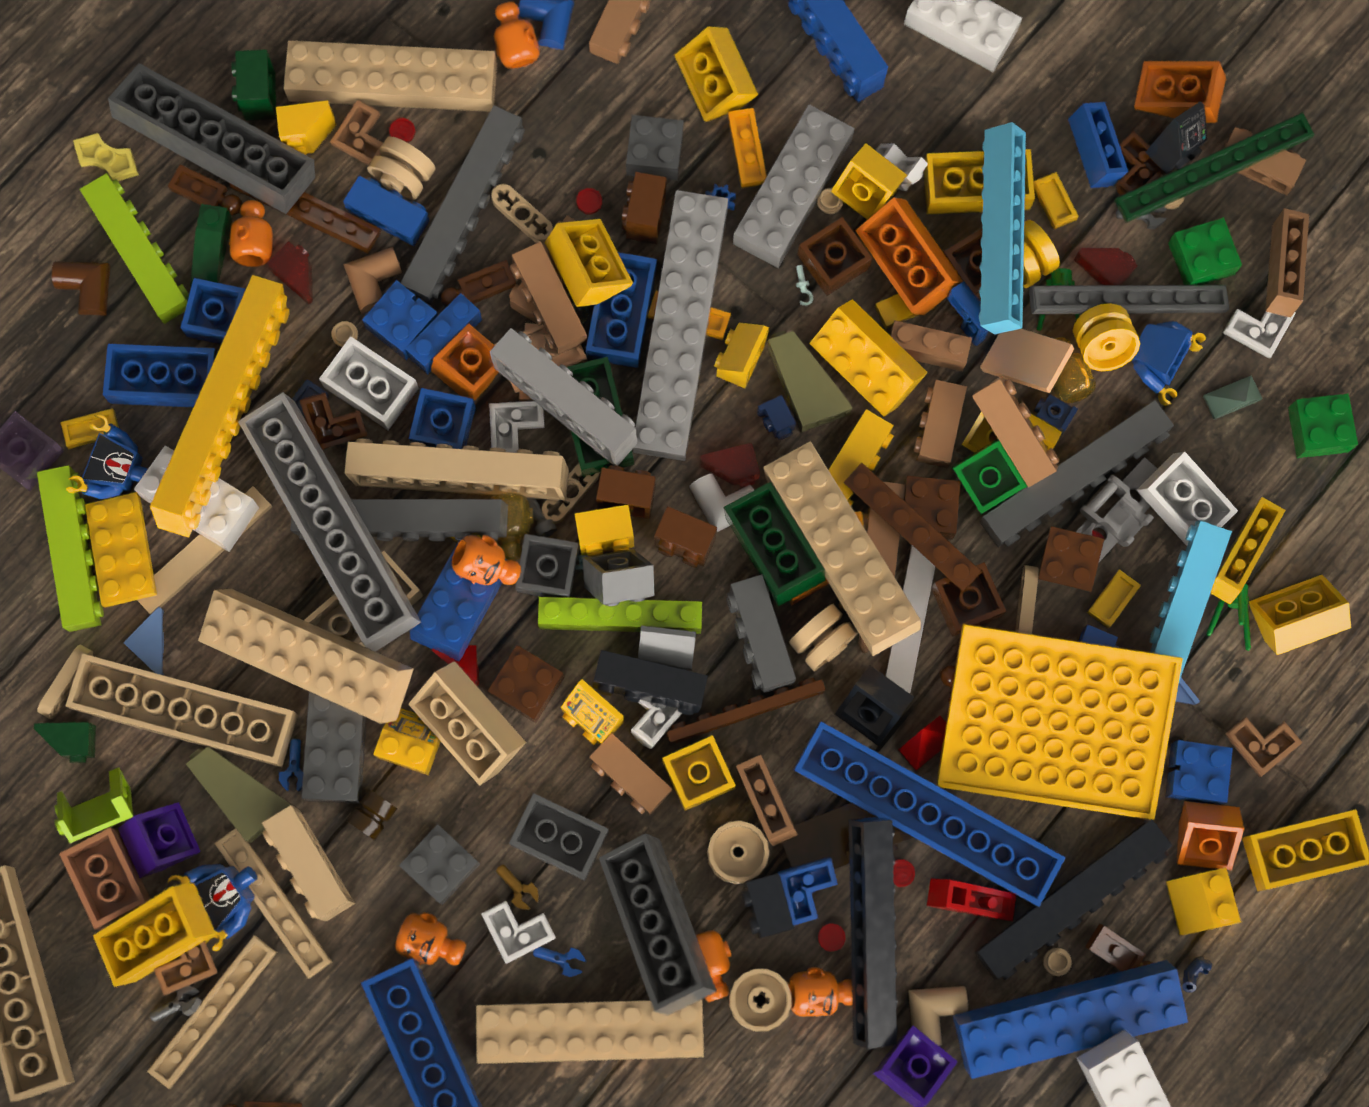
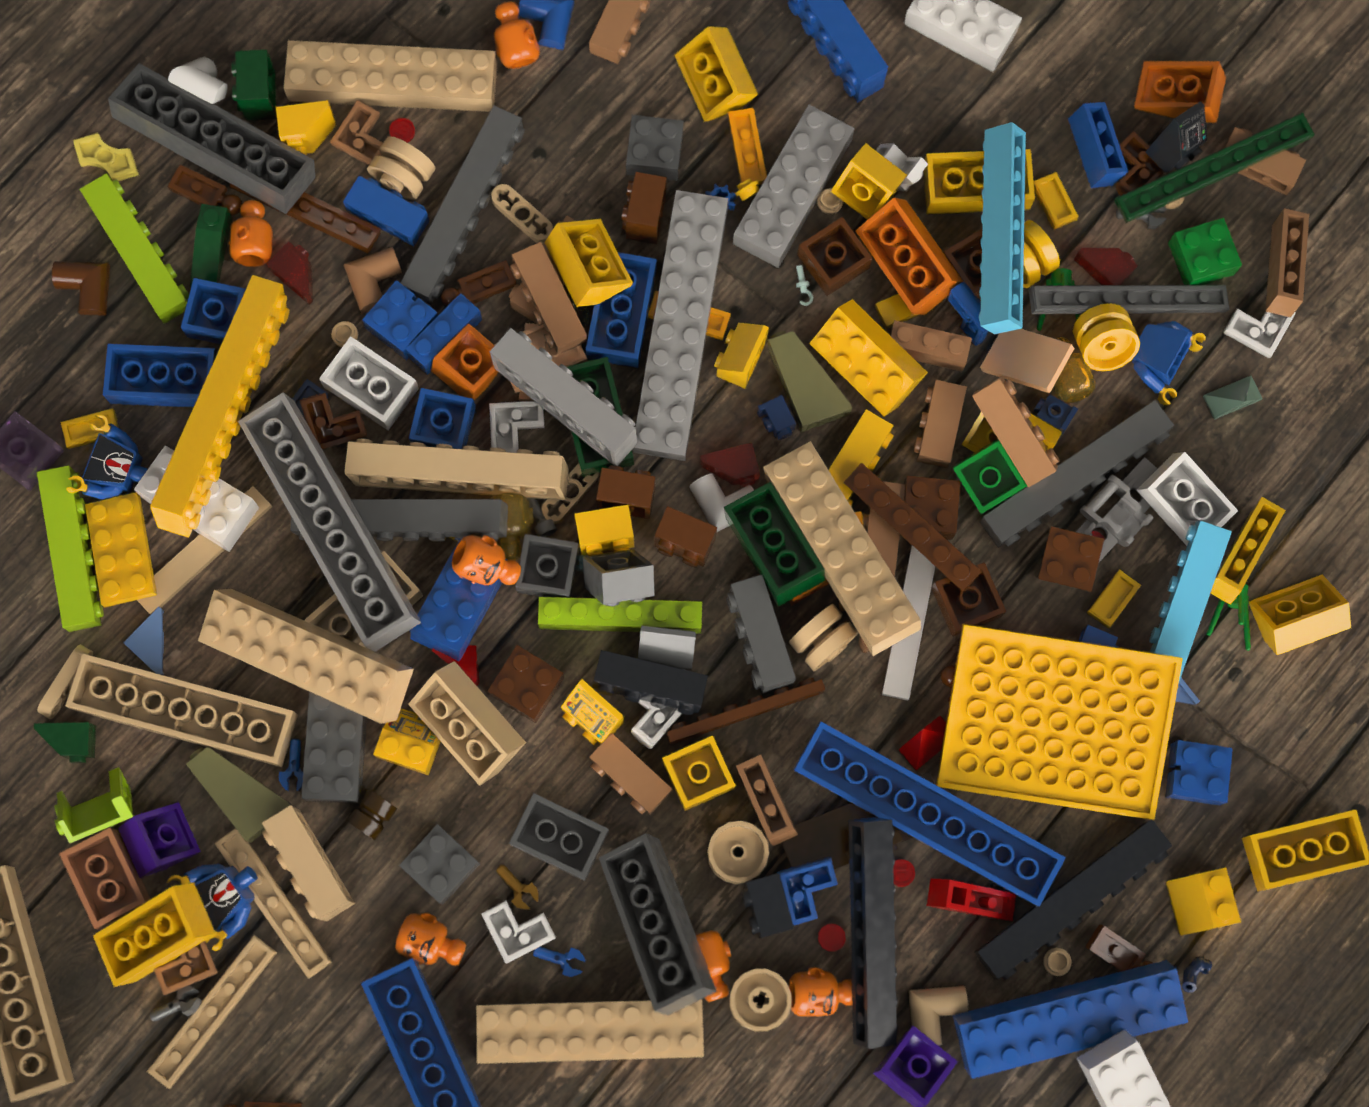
red piece [576,188,602,214] -> none
black slope [835,665,914,746] -> none
tan beam [1015,565,1039,634] -> none
orange slope [1177,801,1244,870] -> none
medium nougat brick [1224,717,1303,777] -> none
green brick [1288,393,1358,458] -> none
none -> white brick [168,57,228,104]
none -> yellow plate [735,178,759,201]

